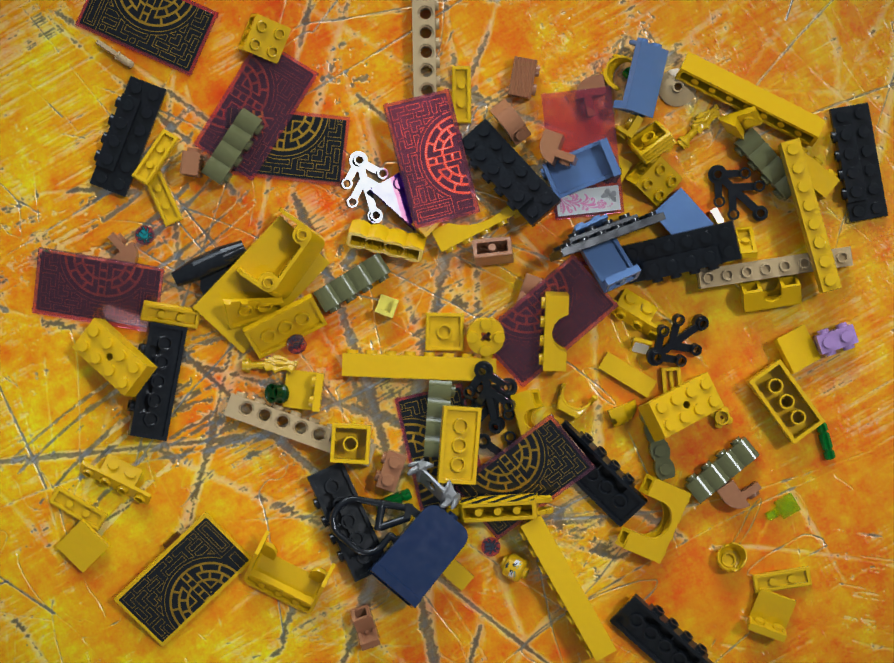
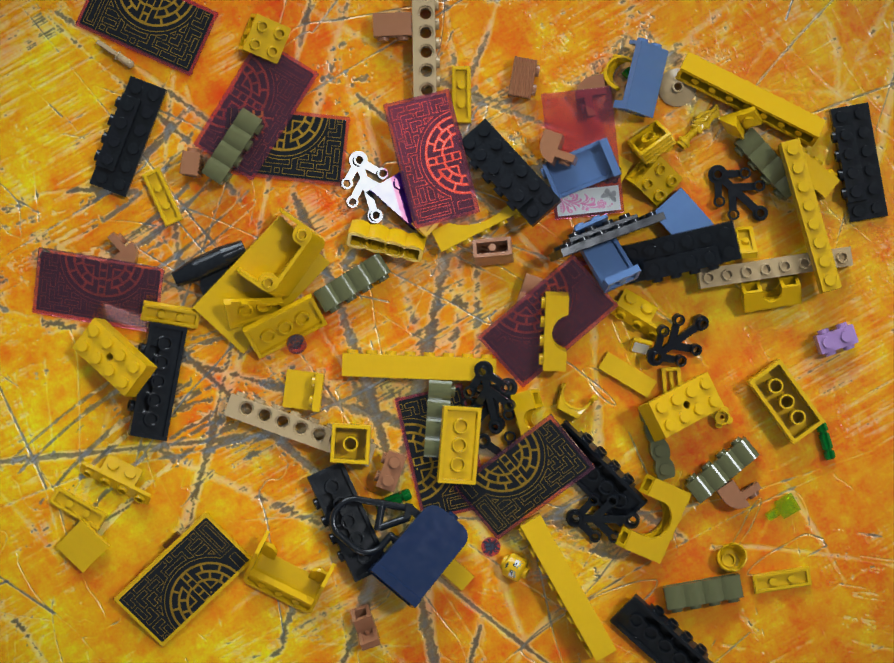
yellow tile [131,128,180,187] -> none
tile [135,226,155,245] -> none
yellow piece [242,355,299,374] -> none
dark green wheel [265,384,289,404] -> none
light yellow panel [374,294,399,318] -> none
light grey piece [407,458,461,509] -> none
yellow tile [425,312,464,351] -> none
yellow hinge [446,493,554,523] -> none
yellow plate [466,317,505,357] -> none
nougat brick [489,99,531,146] -> none
yellow brick [607,399,637,428] -> none
yellow bracket [613,115,644,140] -> none
tile [705,208,725,224] -> none
yellow bracket [747,588,796,642] -> none
yellow tile [773,324,821,375] -> none
none -> nougat brick [373,12,412,42]
none -> black plant [566,493,640,543]
none -> olive brick [663,573,744,613]

